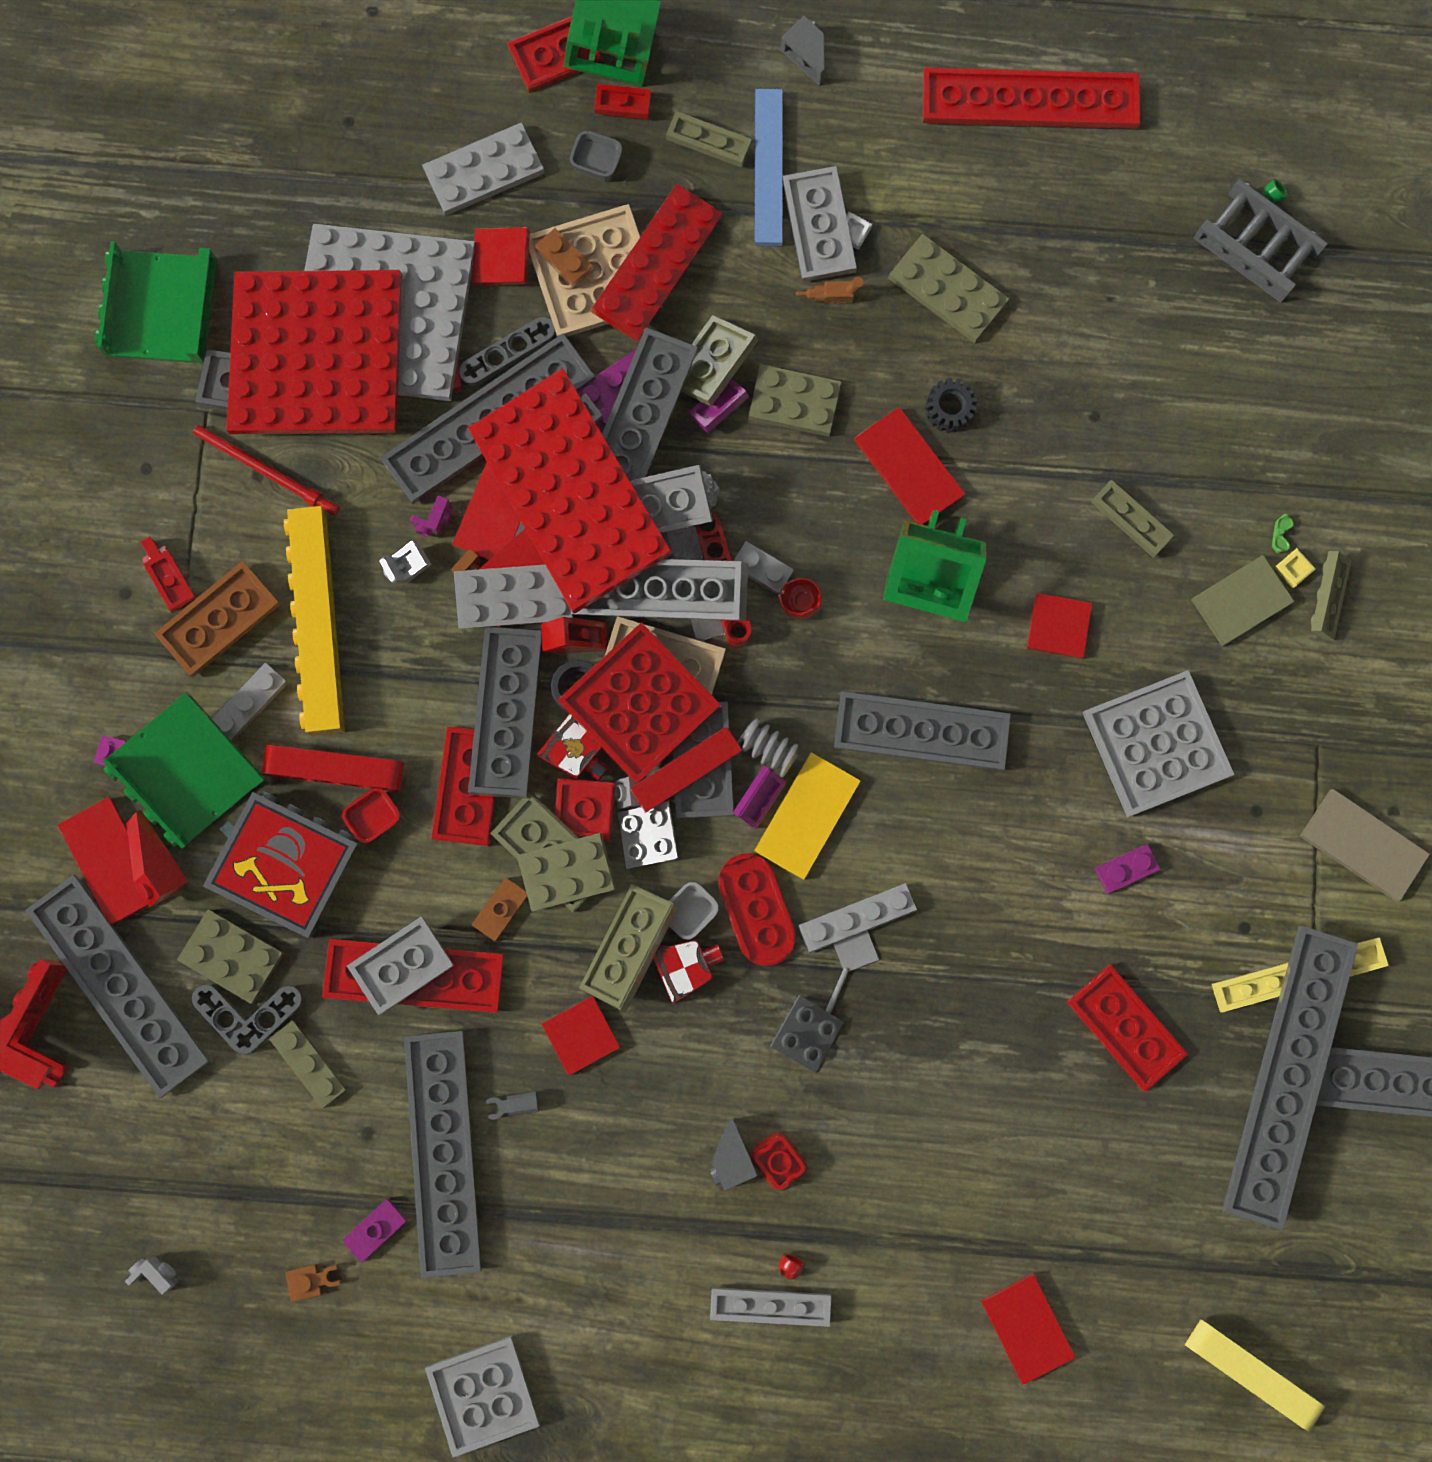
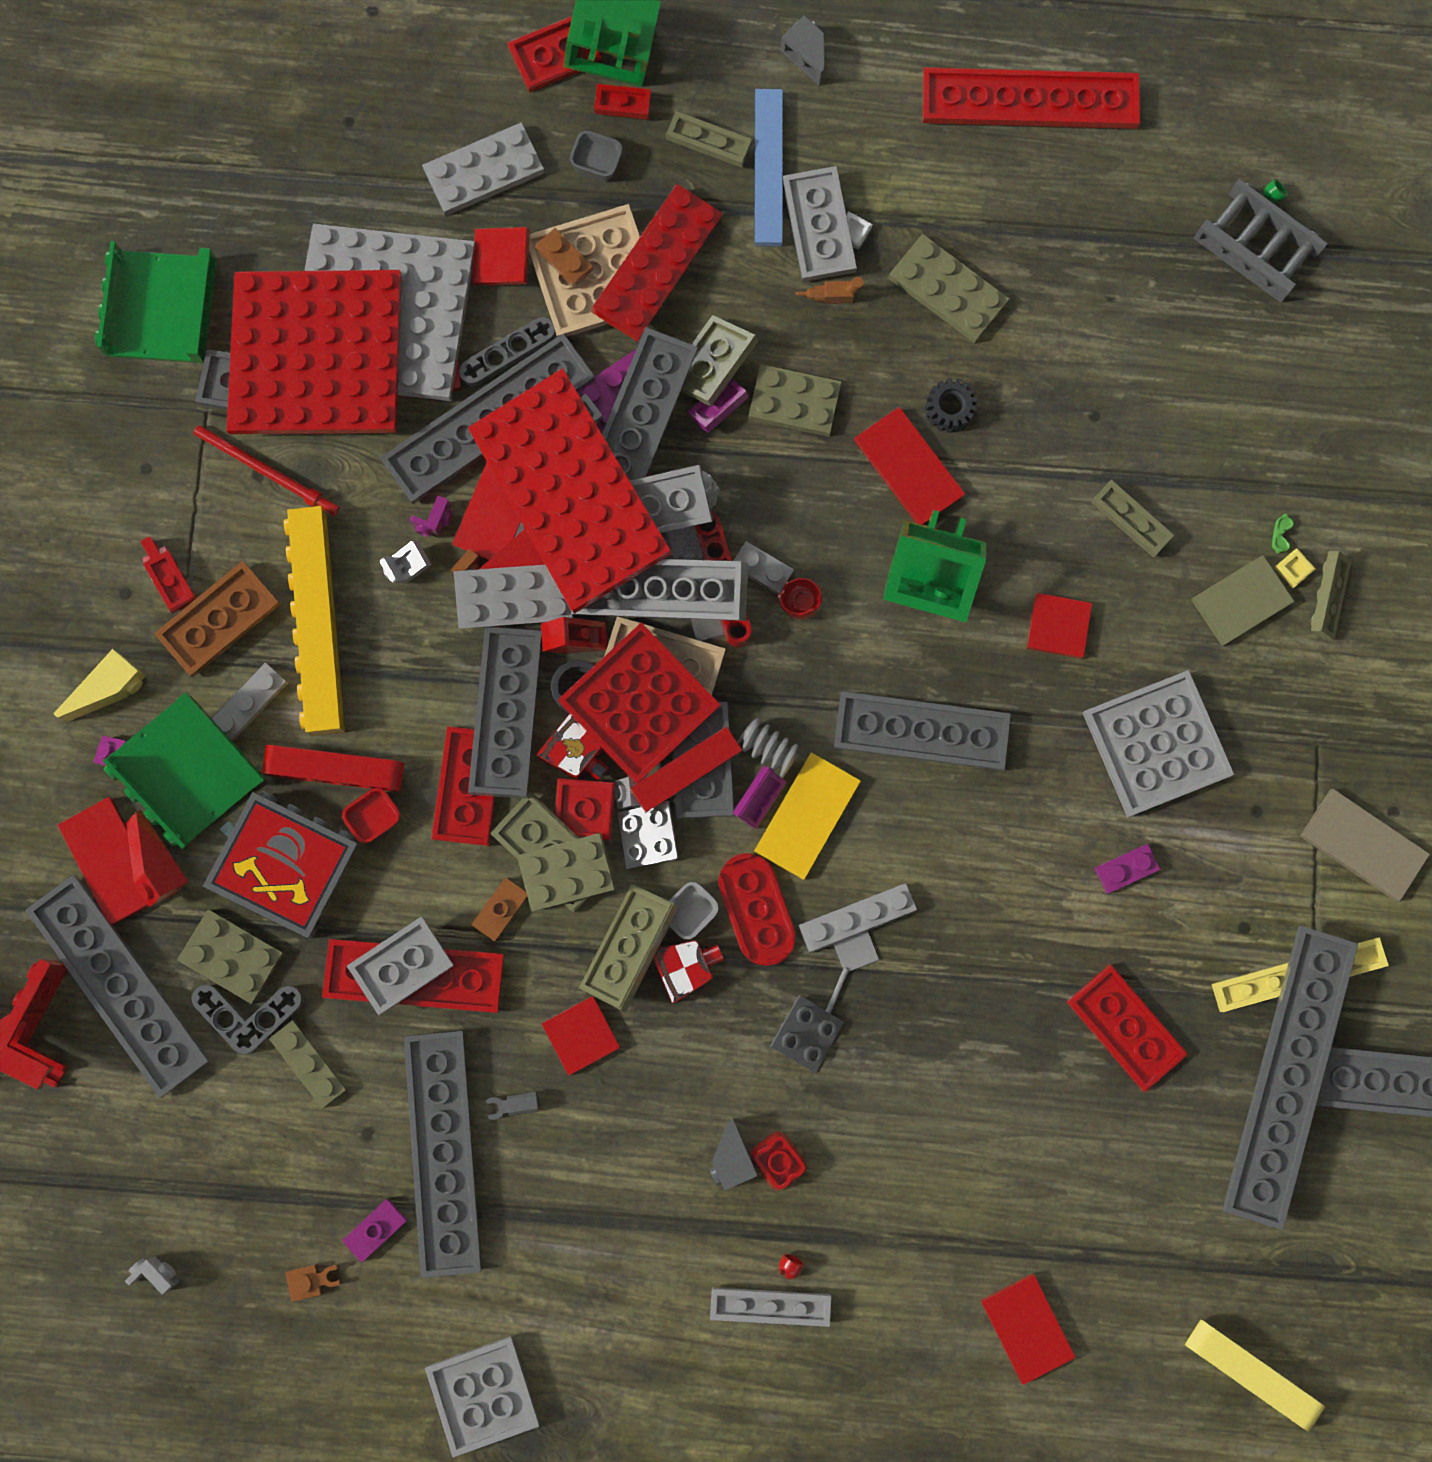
none -> light yellow slope [53,649,146,722]

